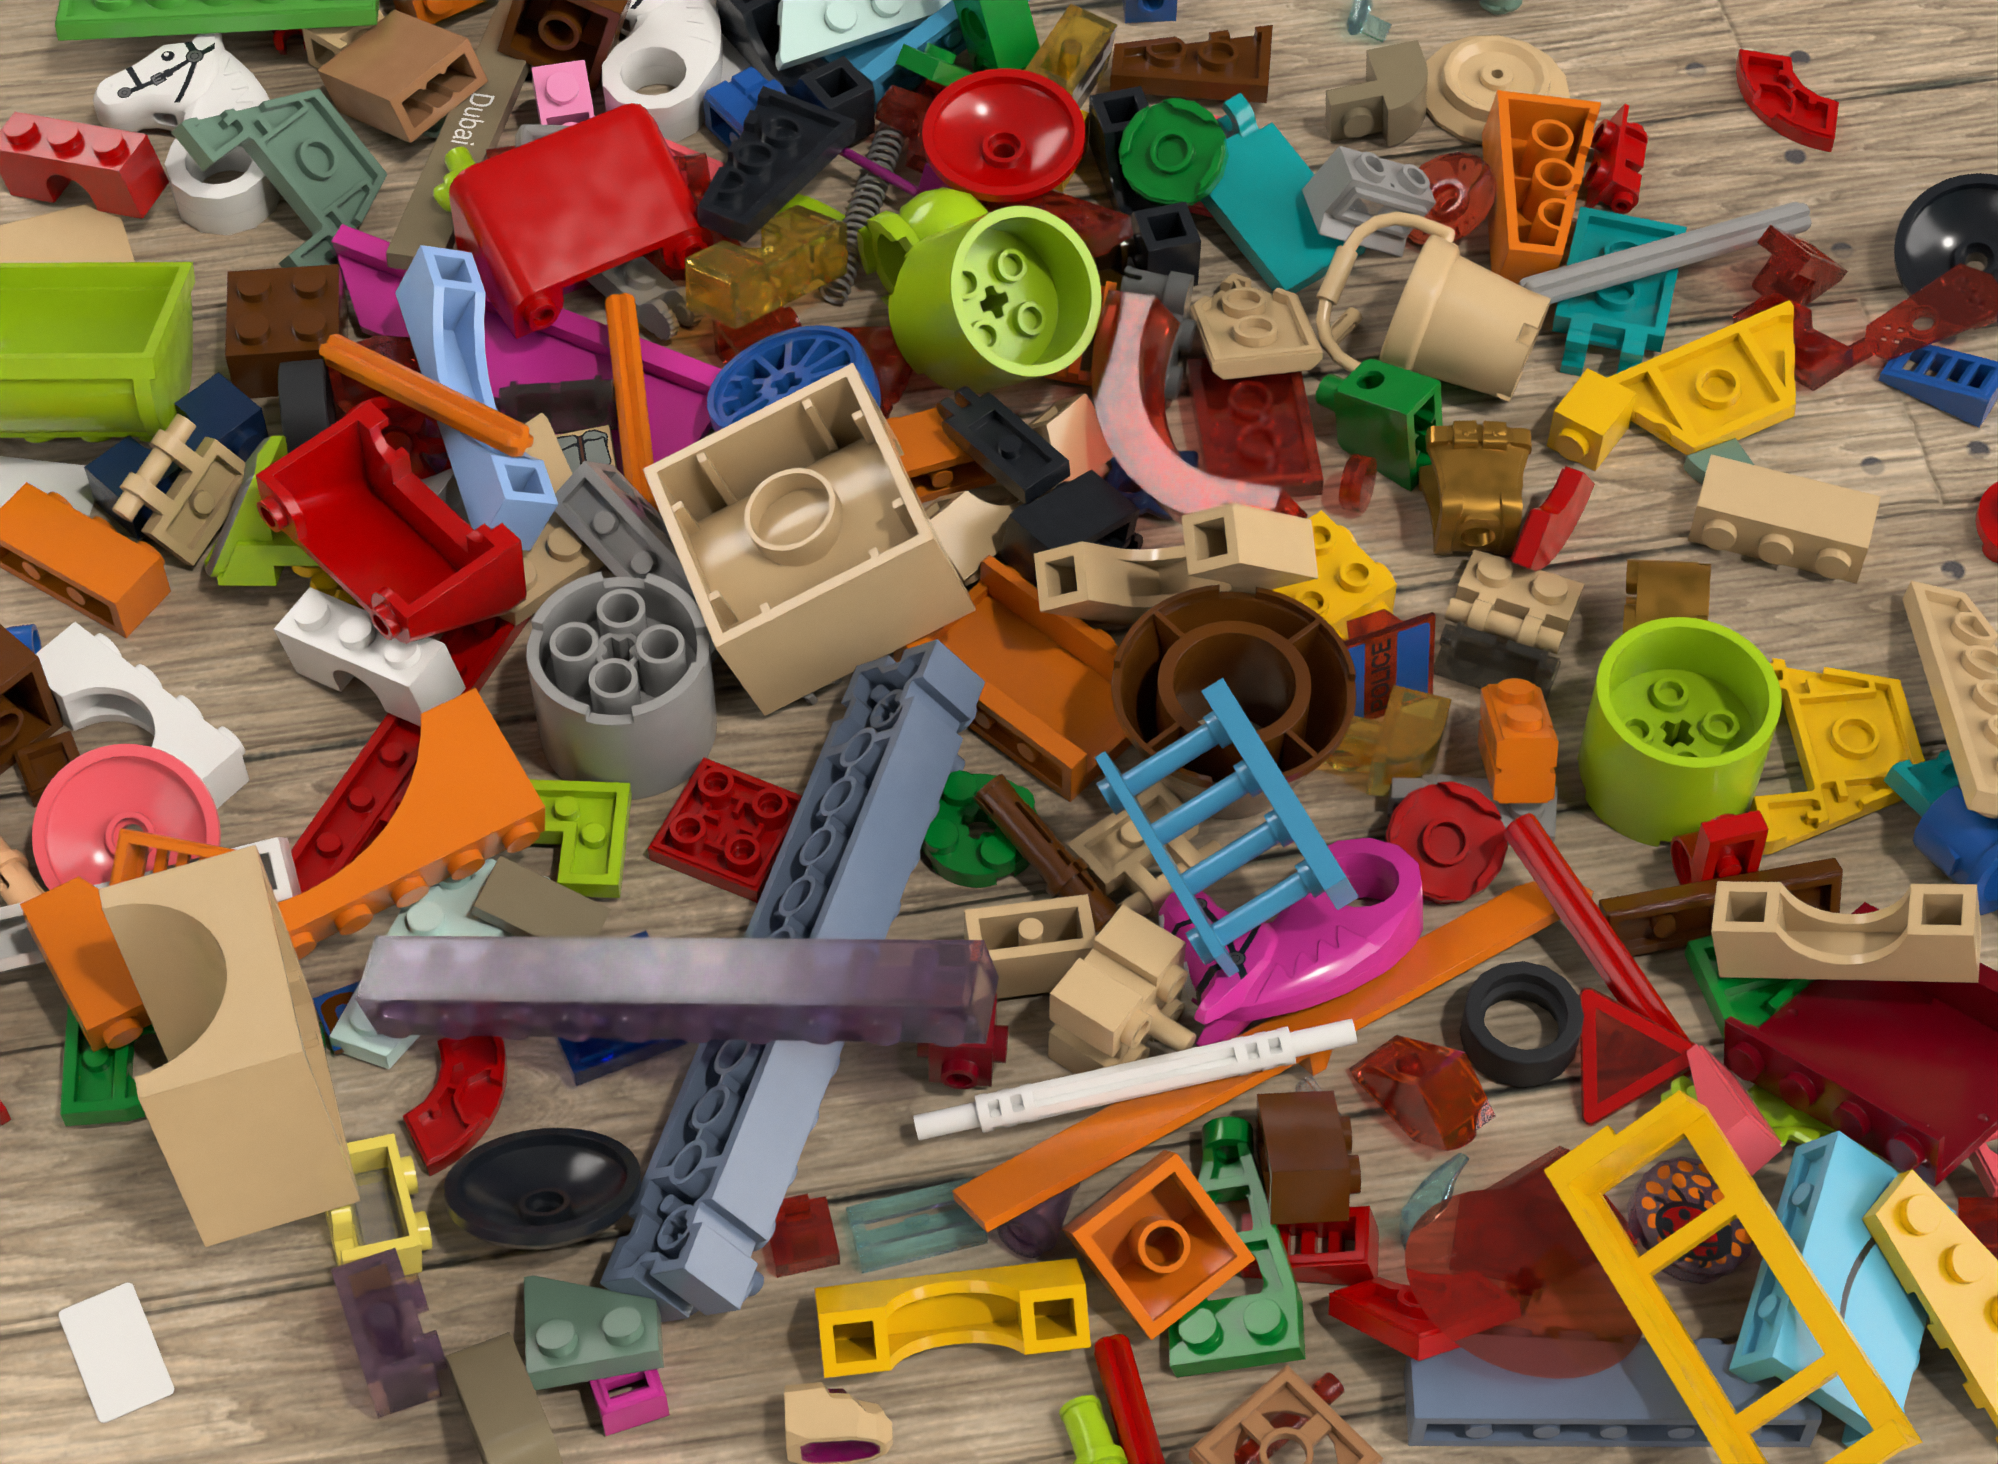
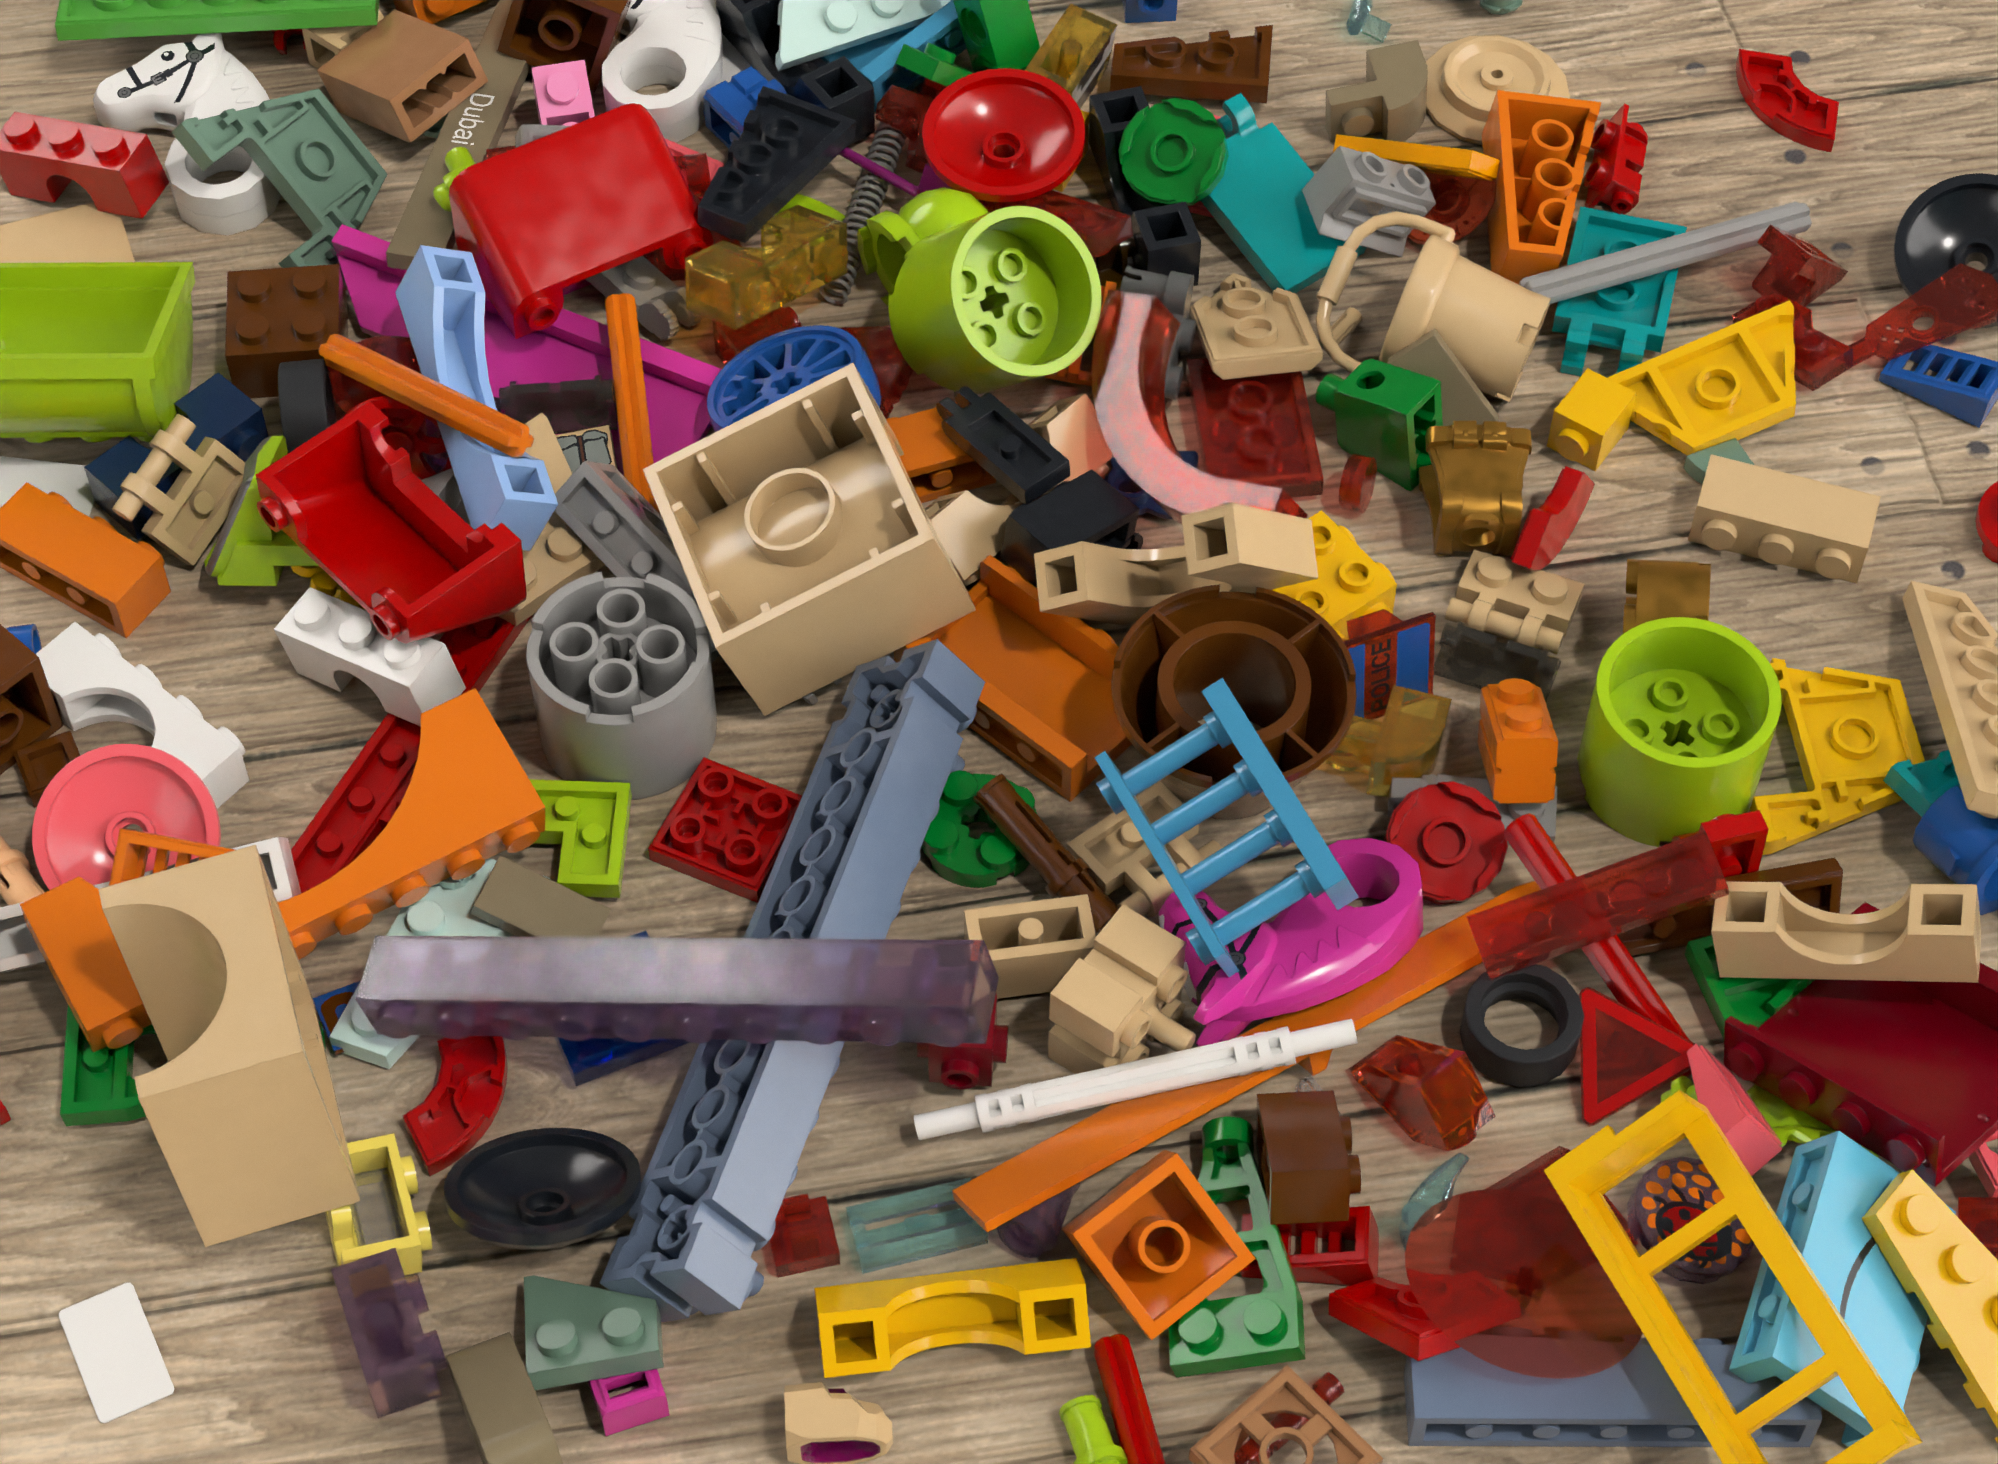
none -> light orange tile [1333,134,1500,181]
none -> dark tan tile [1388,329,1499,426]
none -> clear red plate [1466,831,1729,980]

